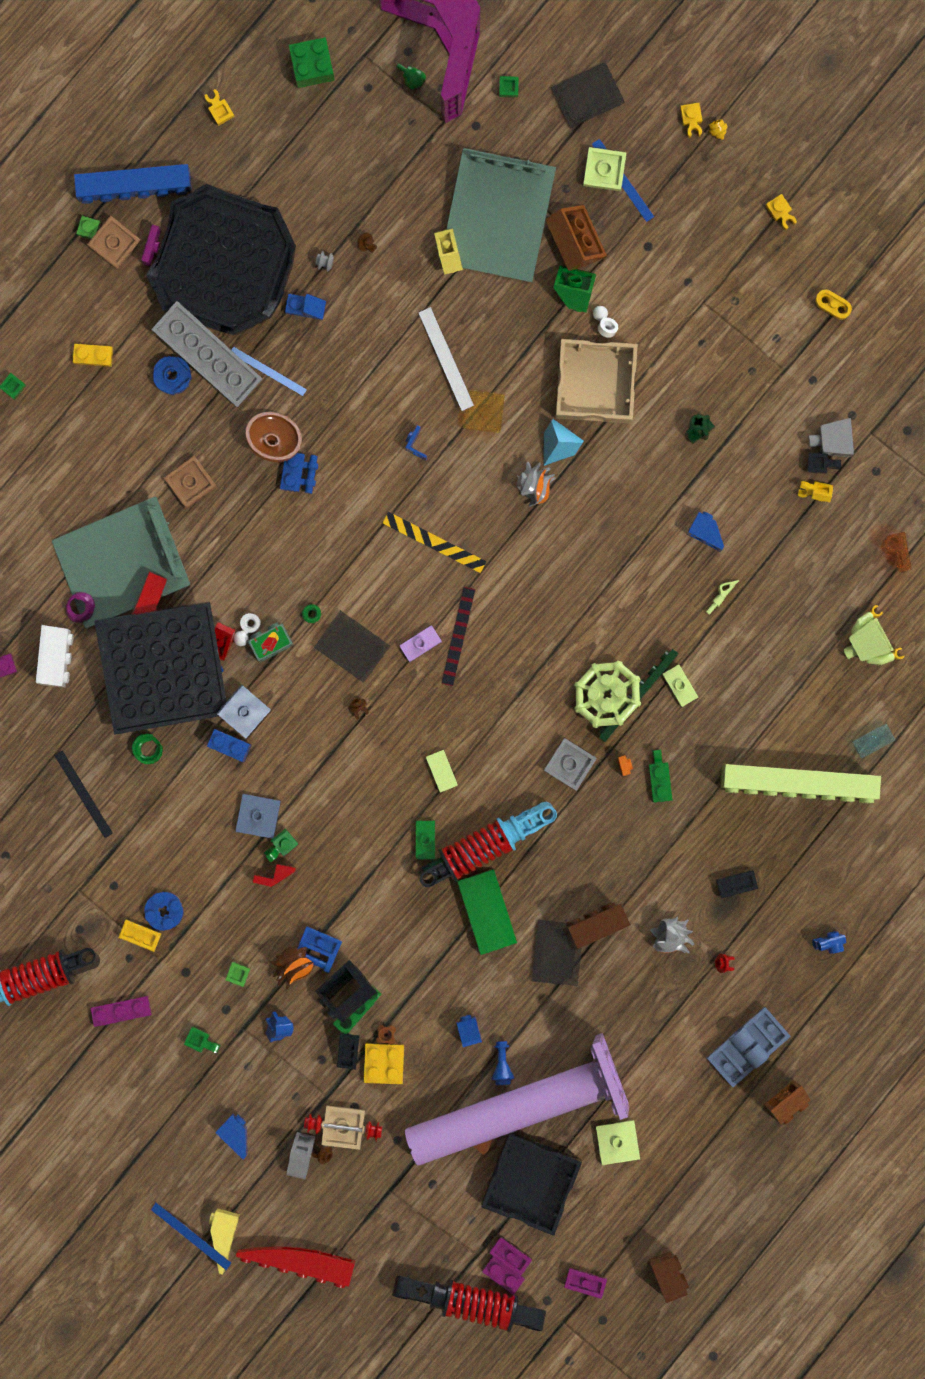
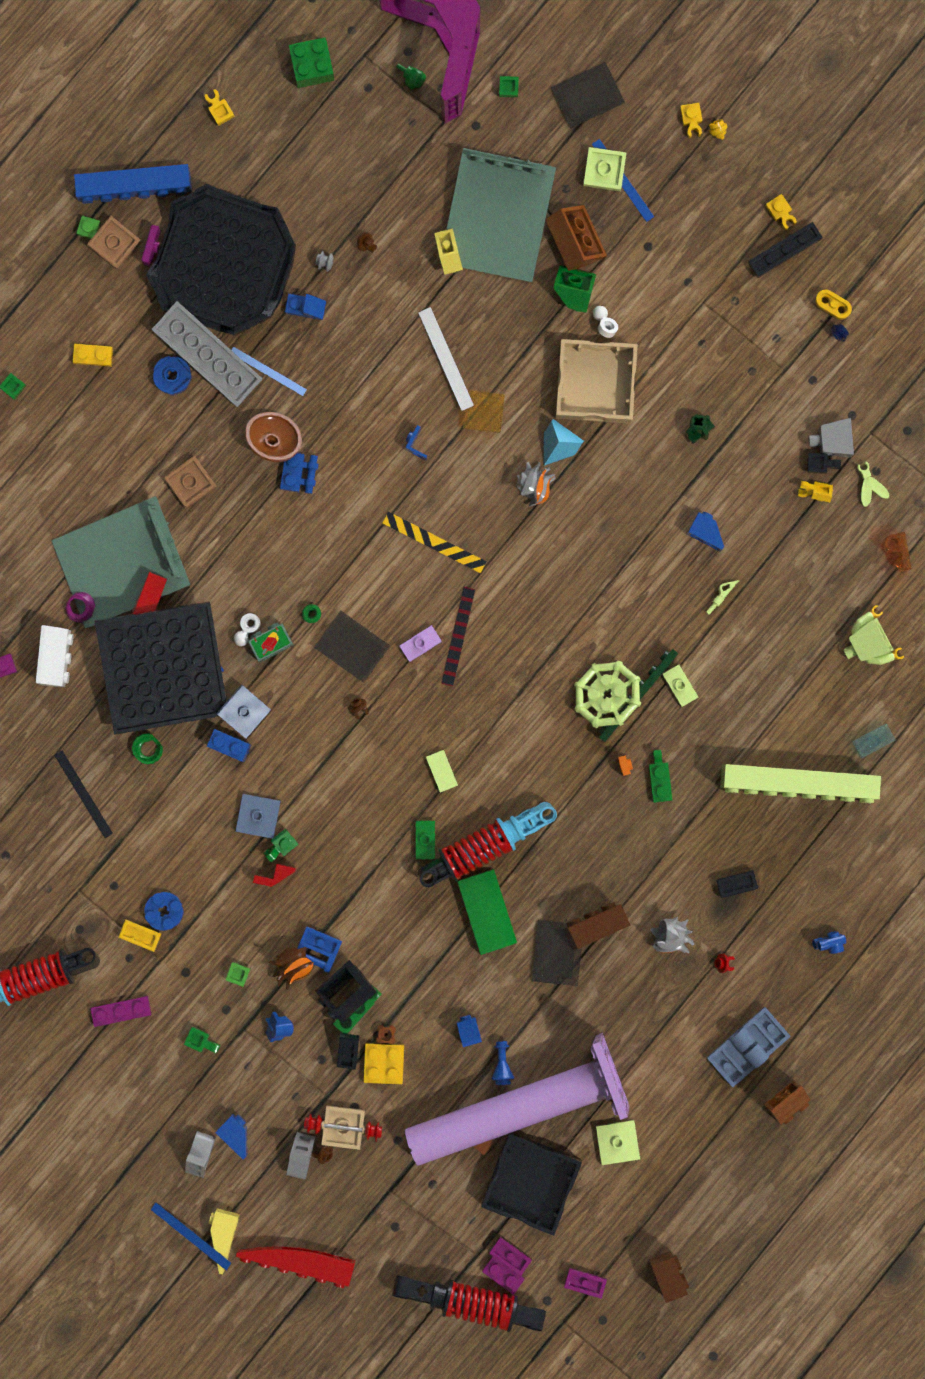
red slope [215,622,235,661] -> none
light grey plate [544,738,597,791] -> none
none -> light grey tile [185,1131,216,1178]
none -> black plate [748,222,823,278]
none -> clear blue plate [831,323,849,342]
none -> yellowish green piece [857,462,889,507]

